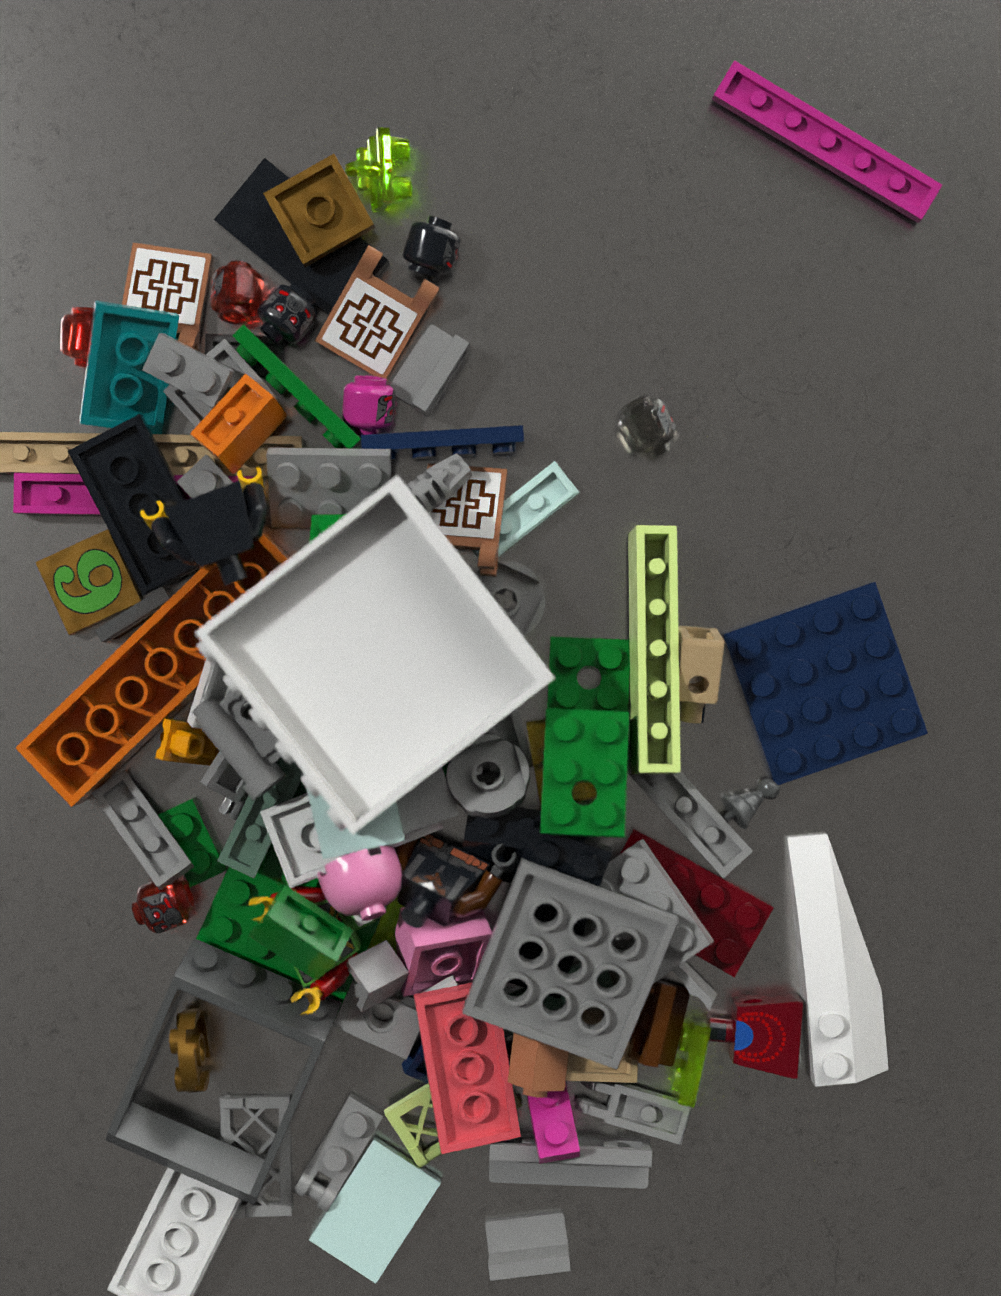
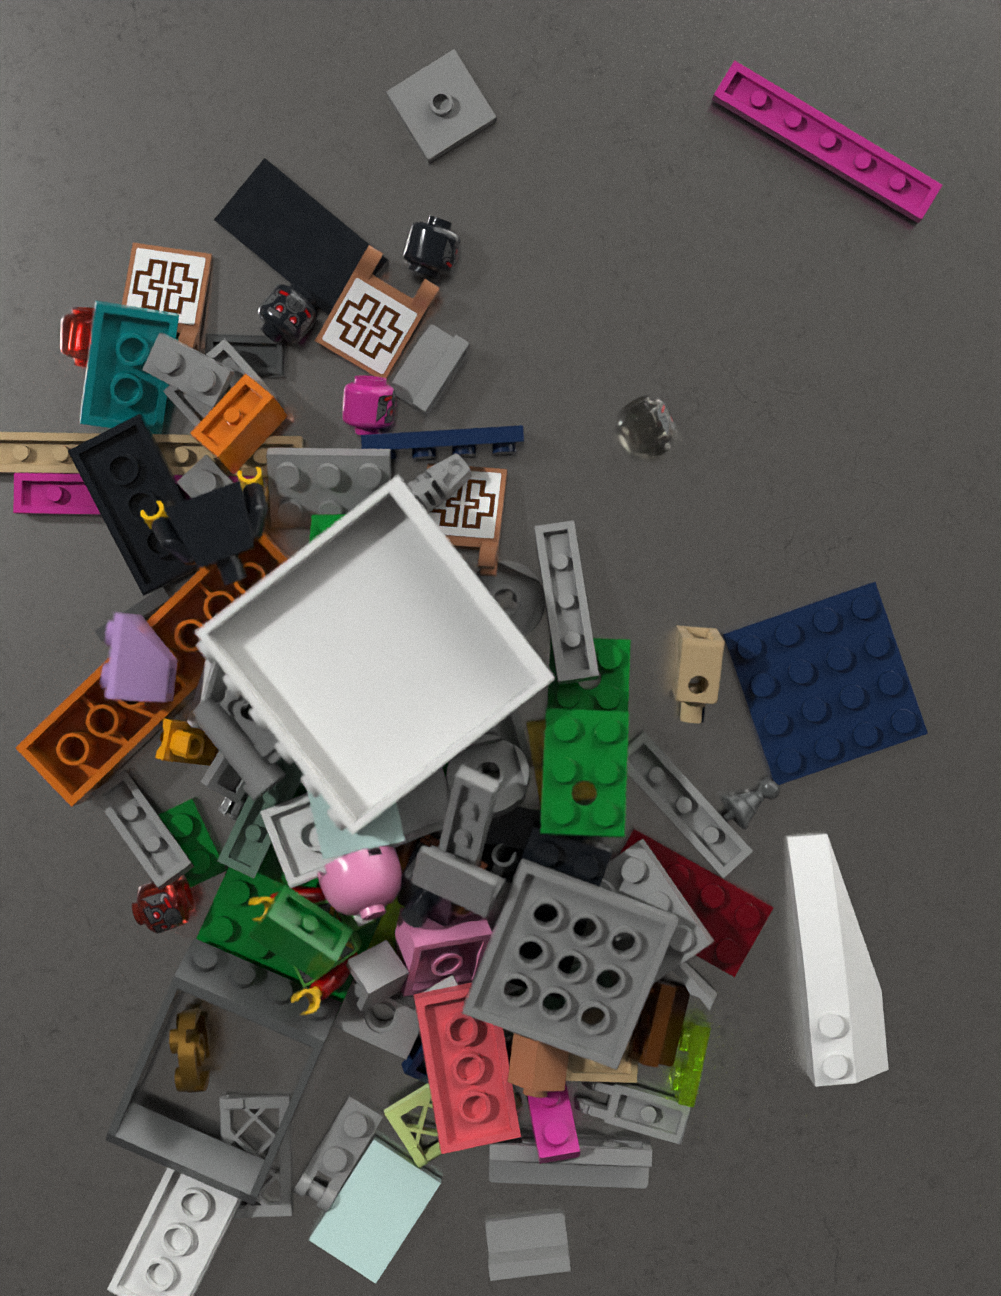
pearl gold tile [35,529,143,635] -> none
clear red head [210,260,264,324] -> none
green plate [232,324,361,449] -> none
pearl gold plate [263,154,375,268] -> none
clear neon green hips [345,127,412,211] -> none
light aqua tile [472,461,580,558] -> none
yellowish green brick [628,525,681,775] -> none
dark red torso [707,993,803,1079] -> none
none -> lavender slope [101,613,178,702]
none -> light grey plate [386,49,497,163]
none -> light grey panel [412,845,506,918]
none -> light grey plate [439,765,501,867]
none -> light grey plate [534,520,599,685]

